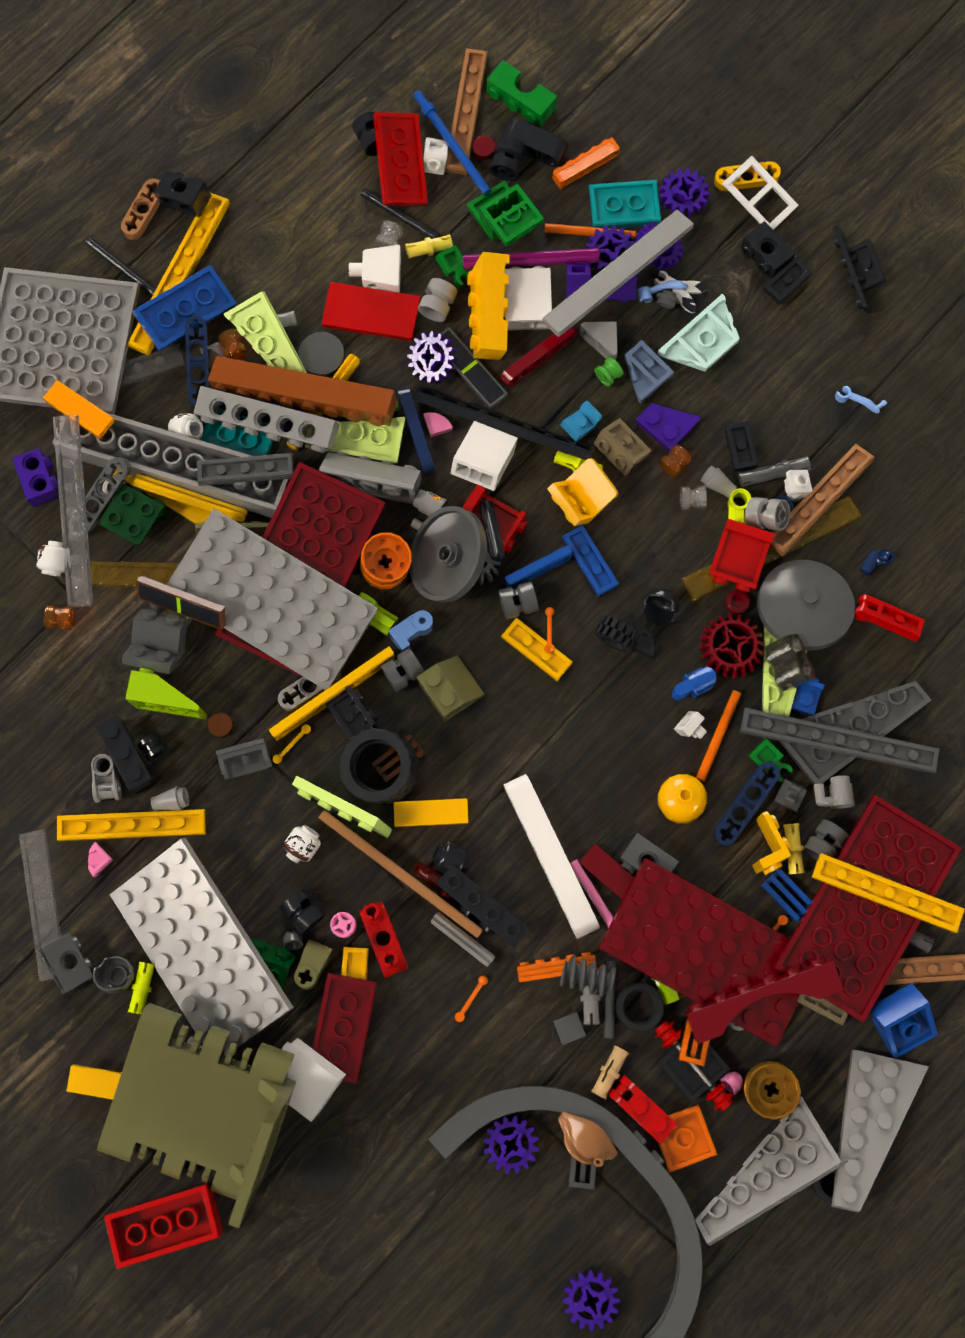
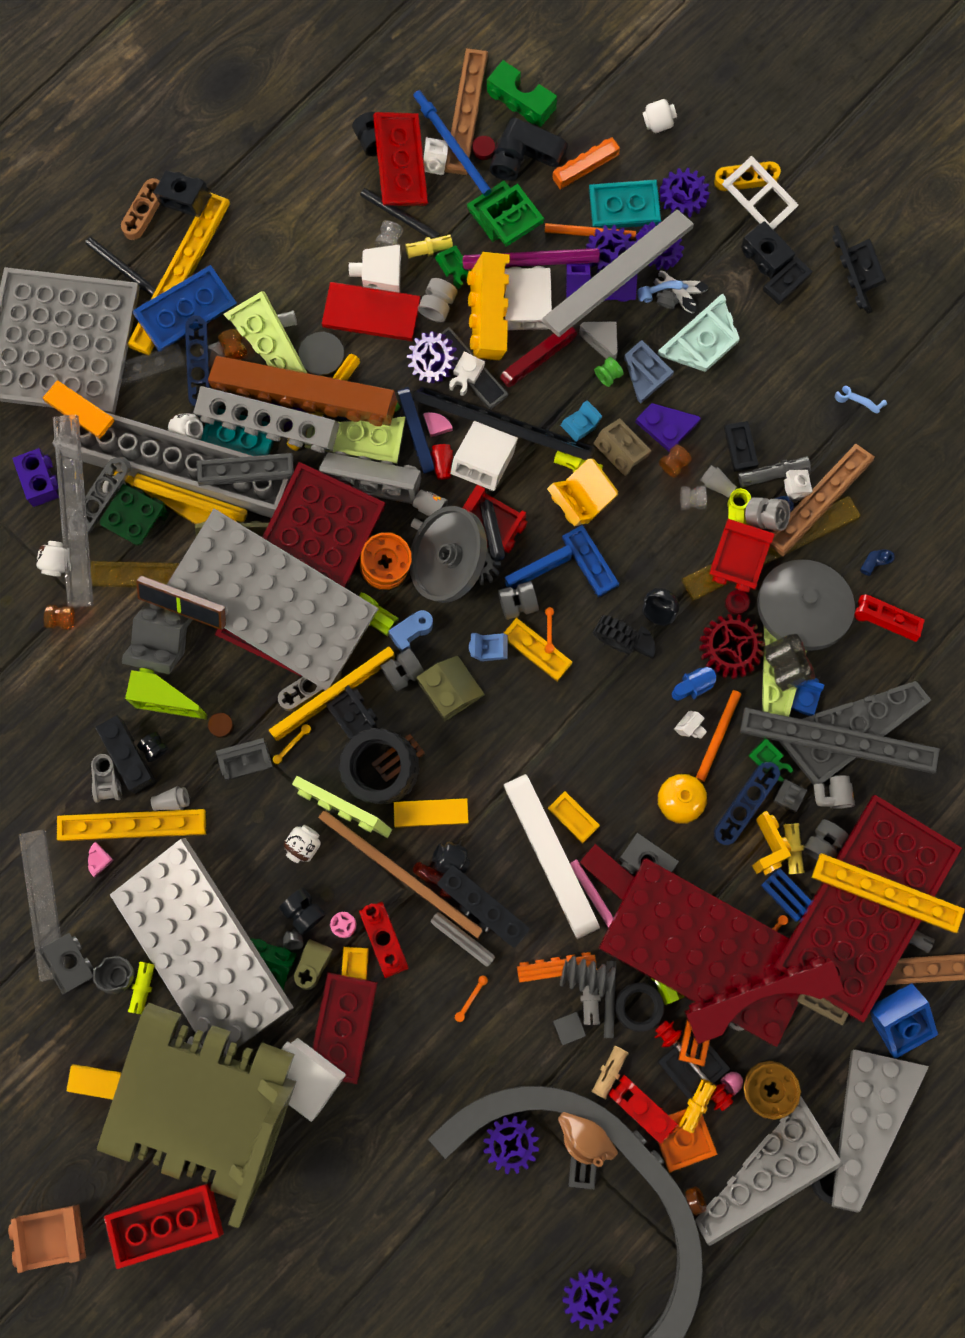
none -> nougat panel [9,1204,86,1273]
none -> red cone [430,444,453,480]
none -> white plate [450,351,485,396]
none -> medium blue bracket [469,633,508,661]
none -> yellow tile [548,791,600,844]
none -> white head [643,99,677,133]
none -> yellow pin [679,1078,717,1133]
none -> reddish brown tile [686,1187,706,1215]

